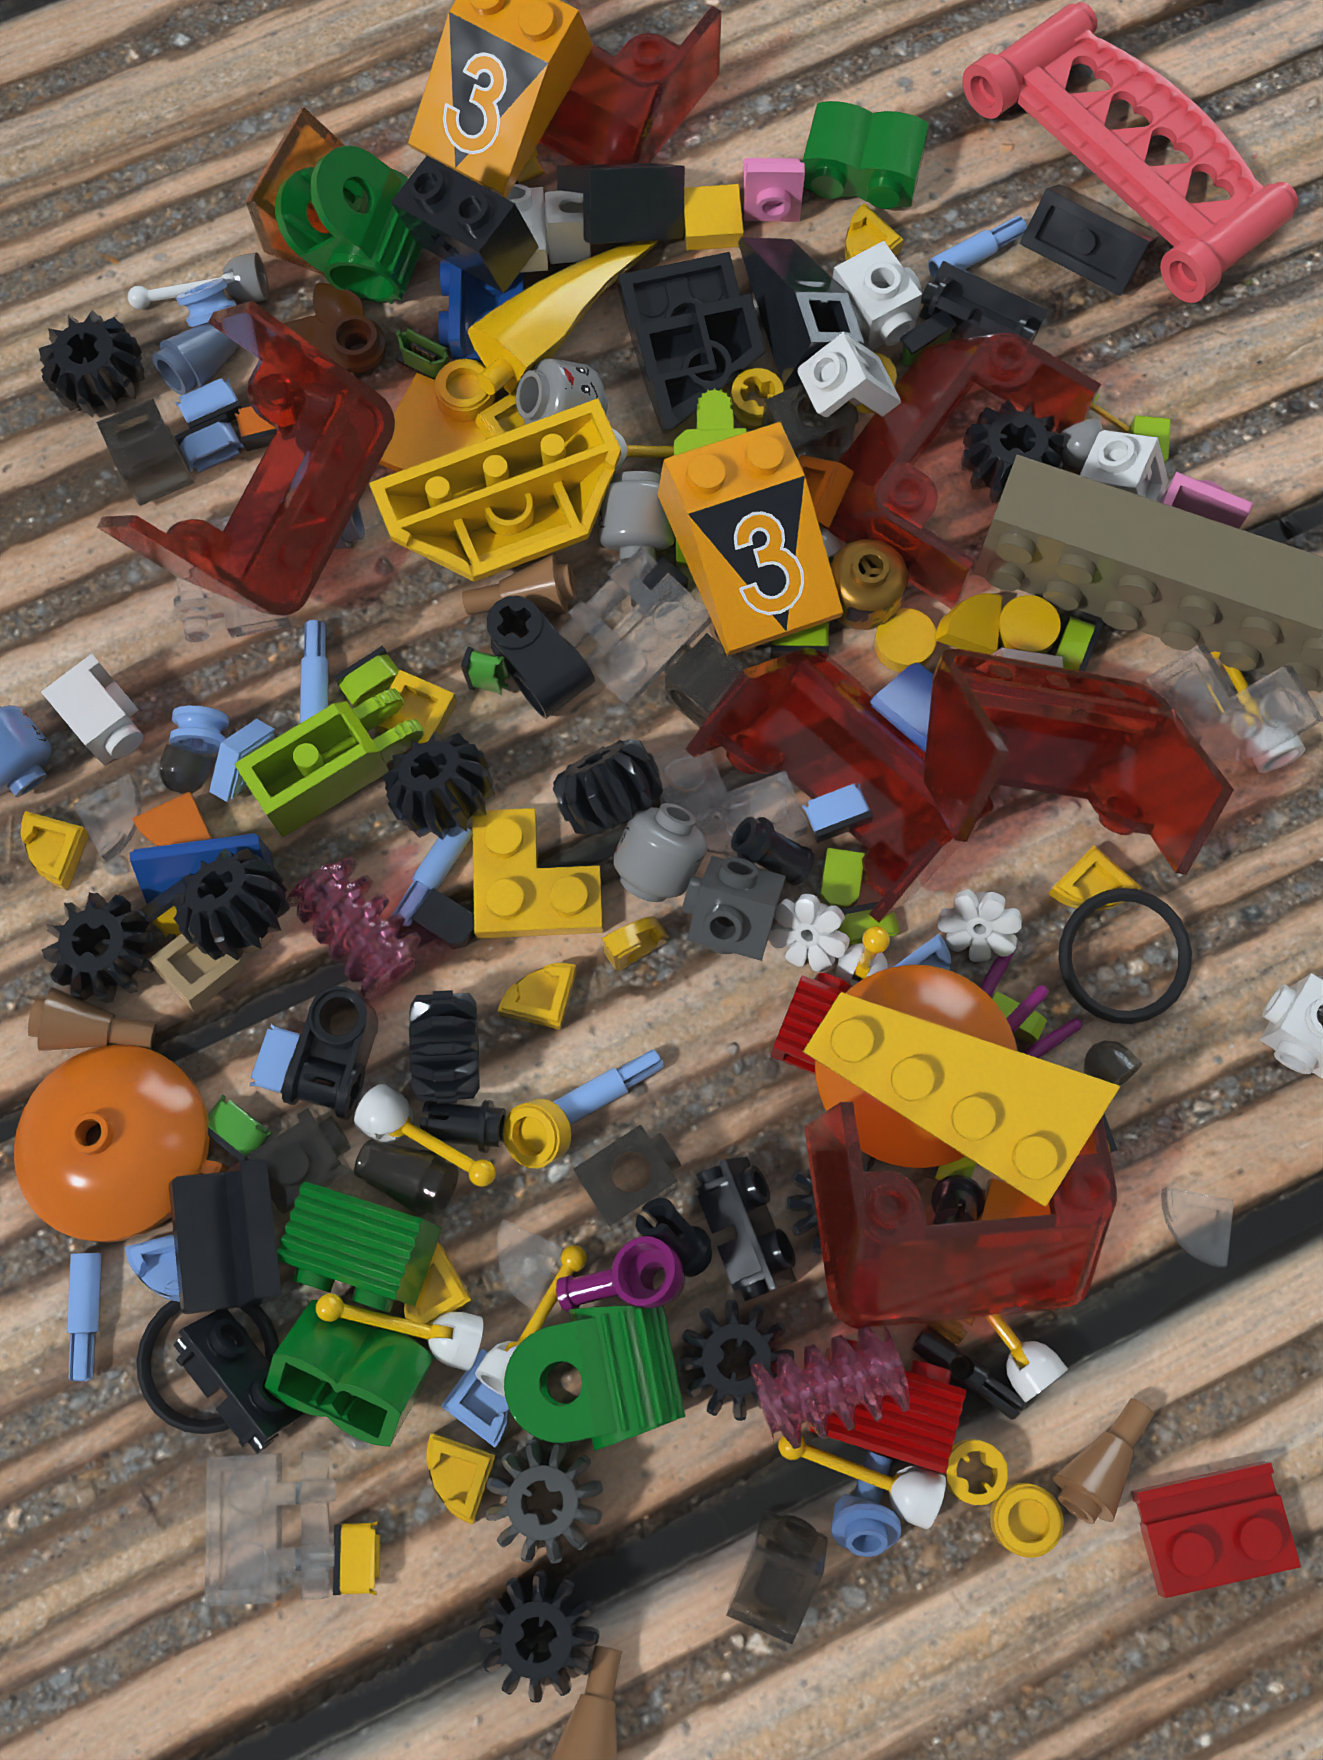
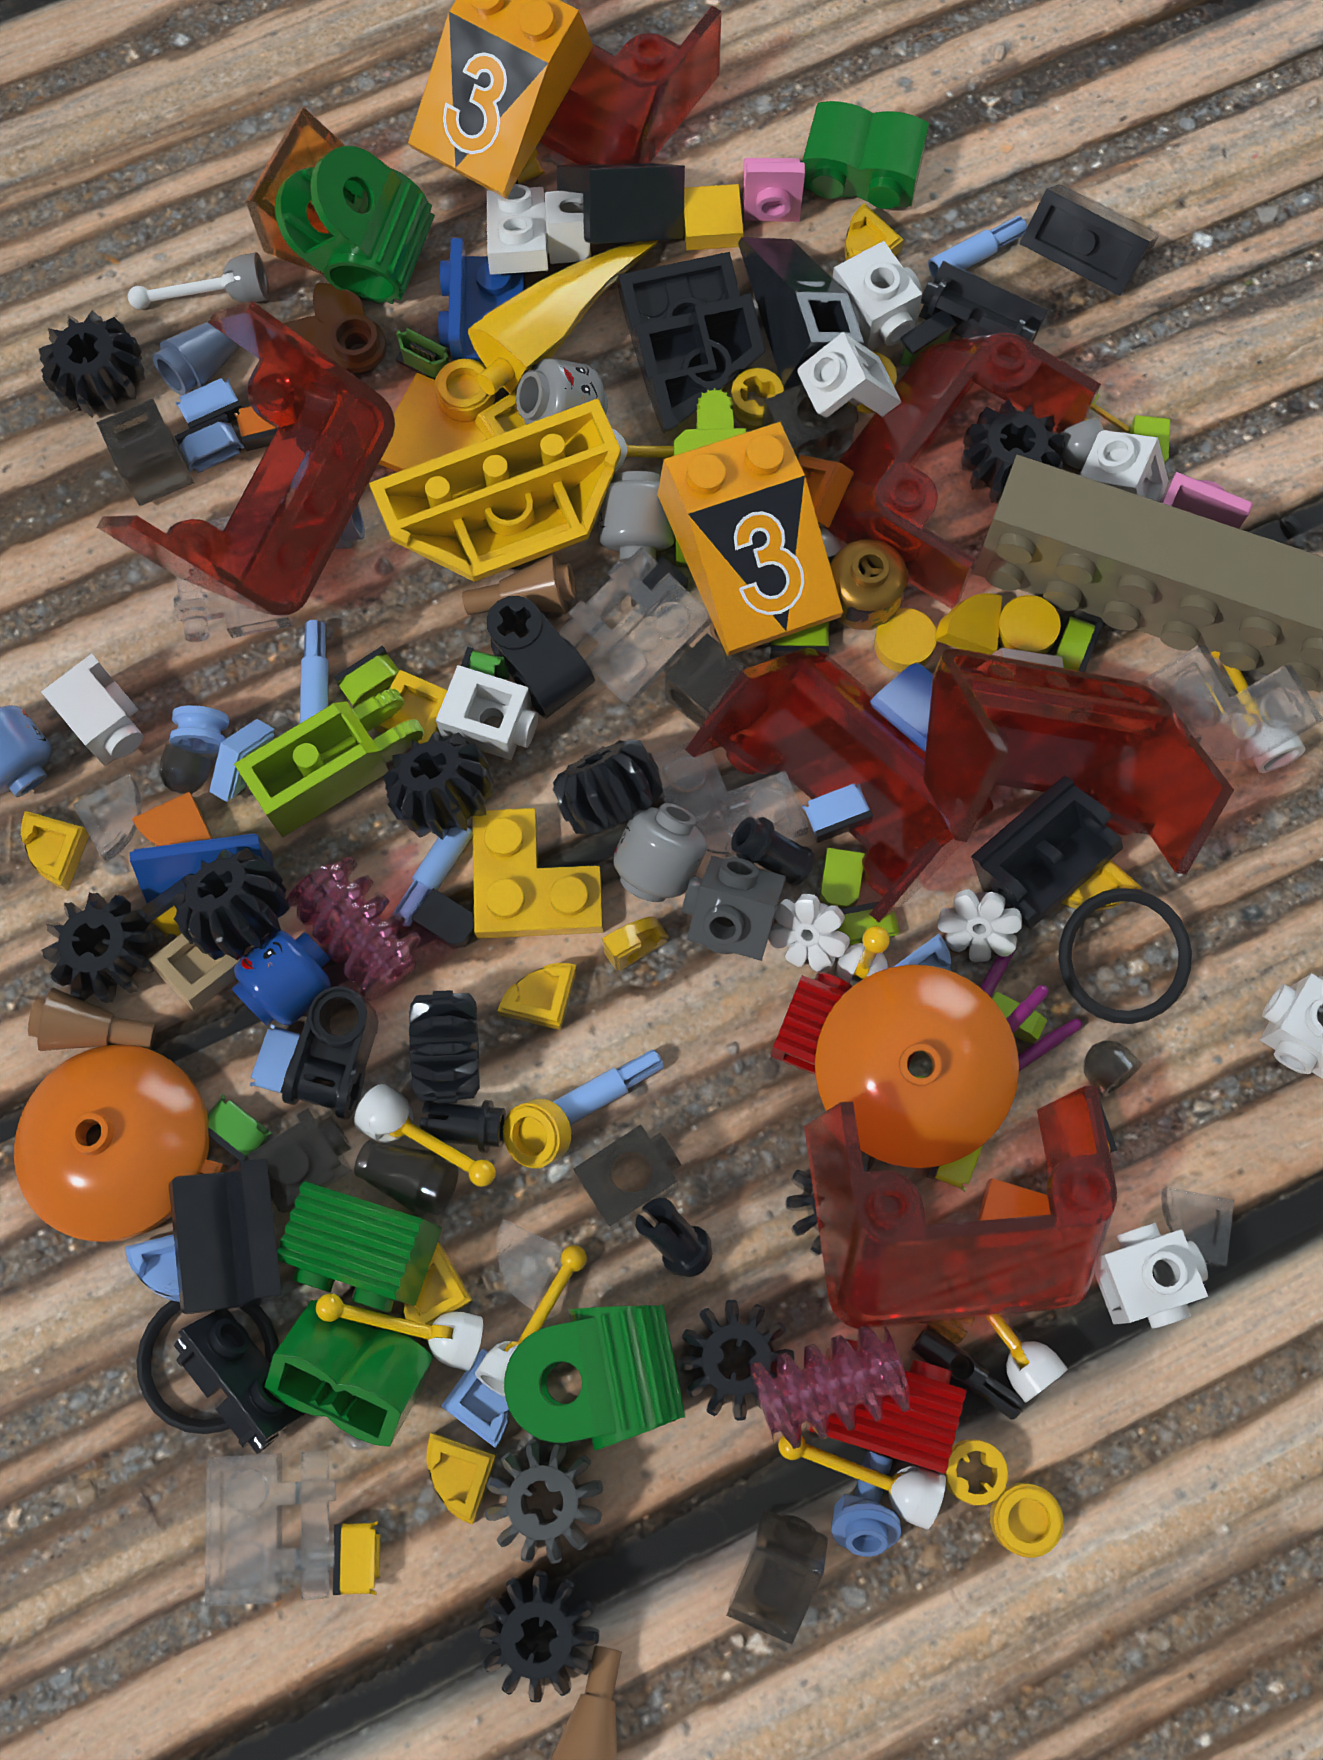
light blue pin [67,1253,102,1382] -> none
light blue bush [176,278,237,327] -> none
black brick [391,155,539,294] -> none
magenta bar [556,1236,685,1312] -> none
black hinge [695,1157,797,1302] -> none
yellow wing [803,992,1121,1207] -> none
black pin [931,1174,985,1249] -> none
coral piece [962,2,1299,303] -> none
medium nougat cone [1053,1398,1154,1524] -> none
red plate [1131,1461,1301,1598] -> none
none -> blue head [232,930,331,1026]
none -> white brick [436,665,538,760]
none -> black hinge [971,775,1123,930]
none -> white brick [1089,1223,1208,1329]

